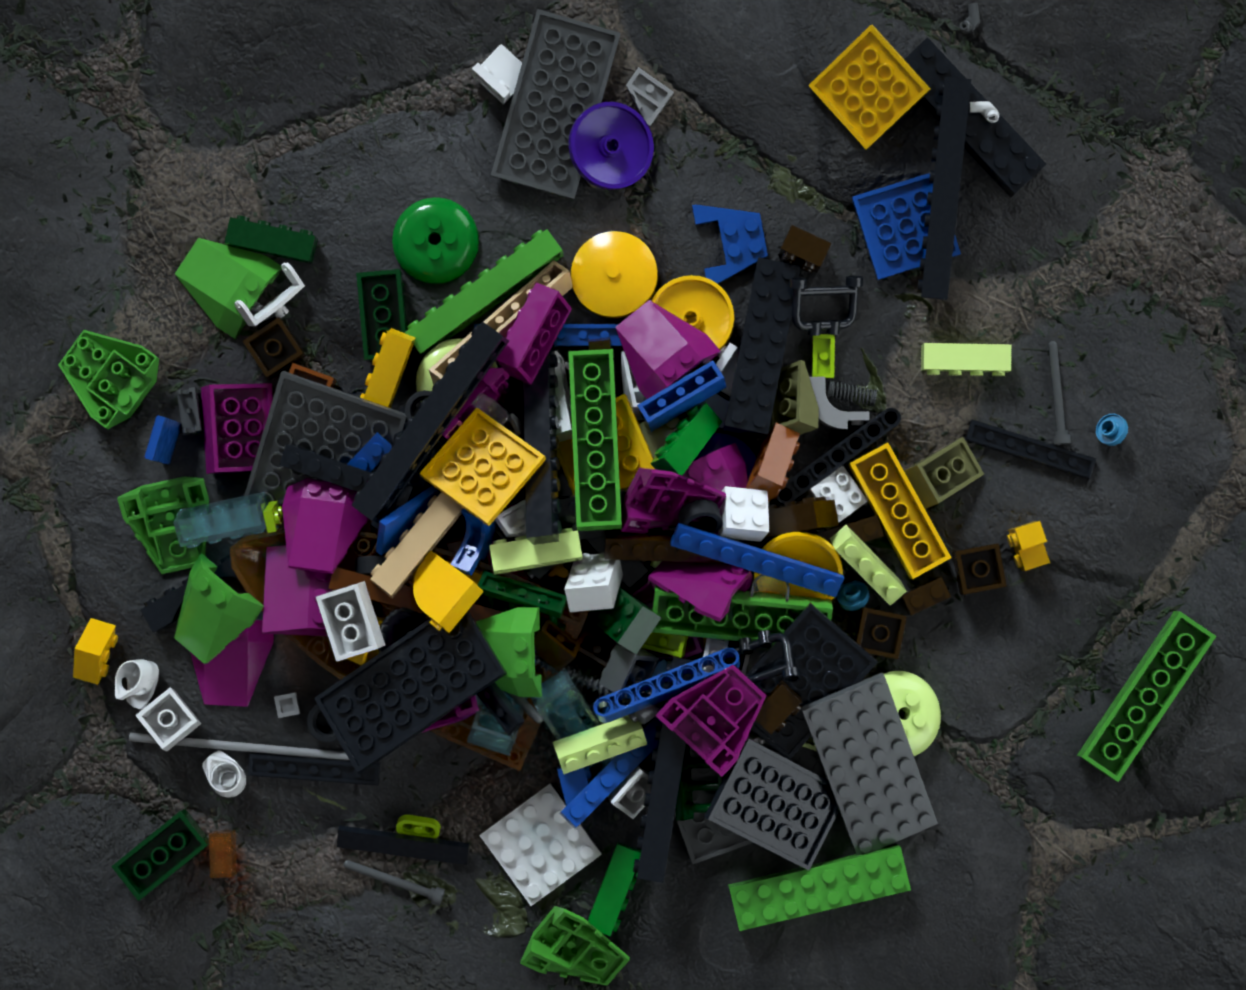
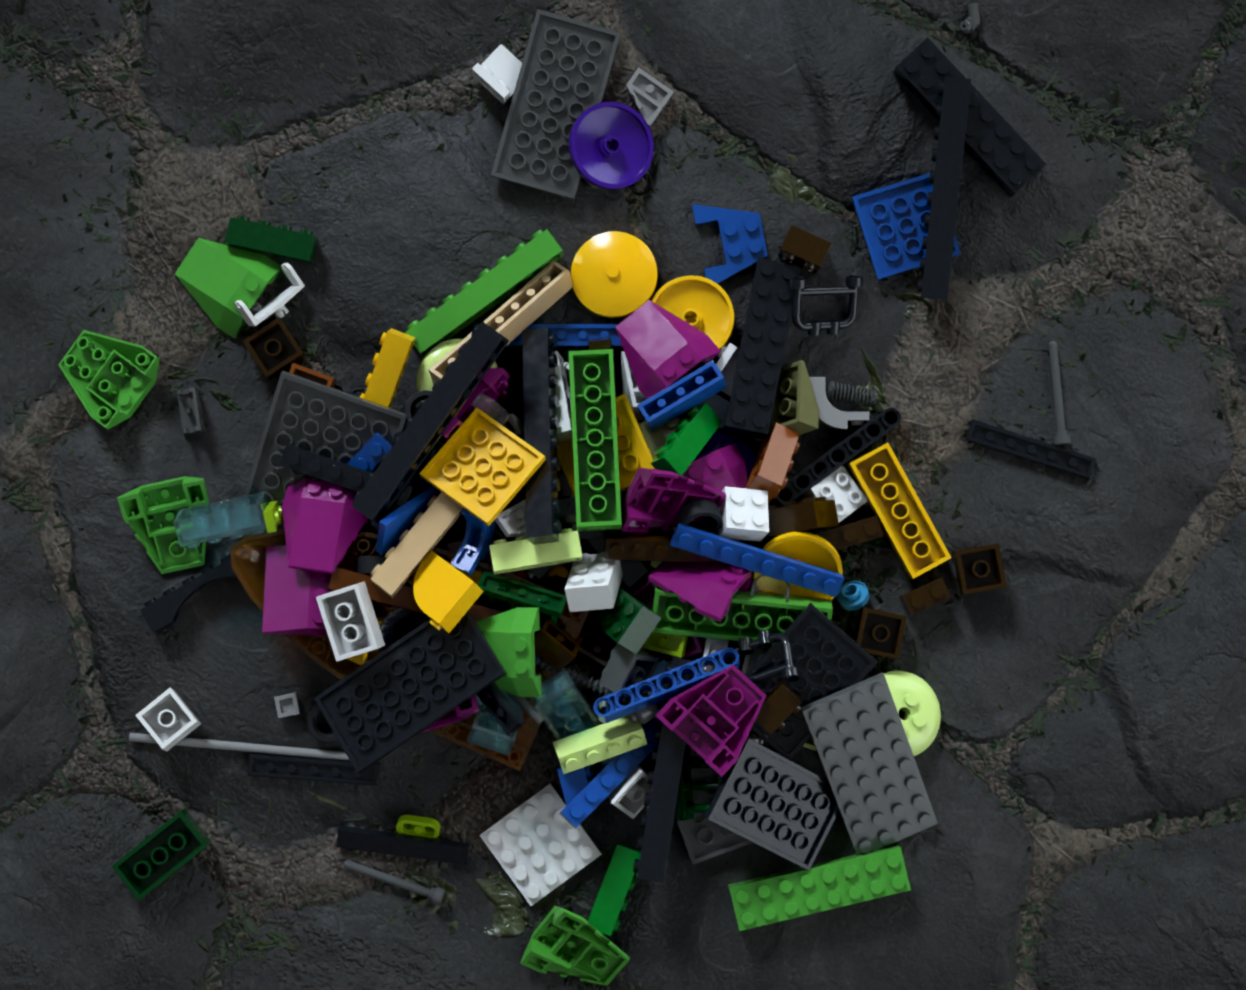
yellow brick [73,618,118,685] -> none
white helmet [115,659,159,709] -> none
blue tile [144,415,181,465] -> none
bright green wedge [174,554,264,664] -> none
magenta wedge [190,620,274,707] -> none
magenta slope [201,383,273,474] -> none
white helmet [202,751,246,798] -> none
clear orange brick [209,830,237,878] -> none
dark green brick [356,269,410,362] -> none
green brick [392,197,479,284] -> none
magenta brick [496,282,572,385] -> none
yellow plate [808,25,931,150] -> none
lime plate [812,334,835,379] -> none
yellowish green brick [830,525,907,606] -> none
olive slope [904,437,984,509] -> none
yellowish green brick [921,343,1012,376] -> none
white arm [969,101,999,123] -> none
yellow brick [1007,521,1050,571] -> none
bright green brick [1077,611,1217,782] -> none
dark azure plate [1096,413,1128,446] -> none

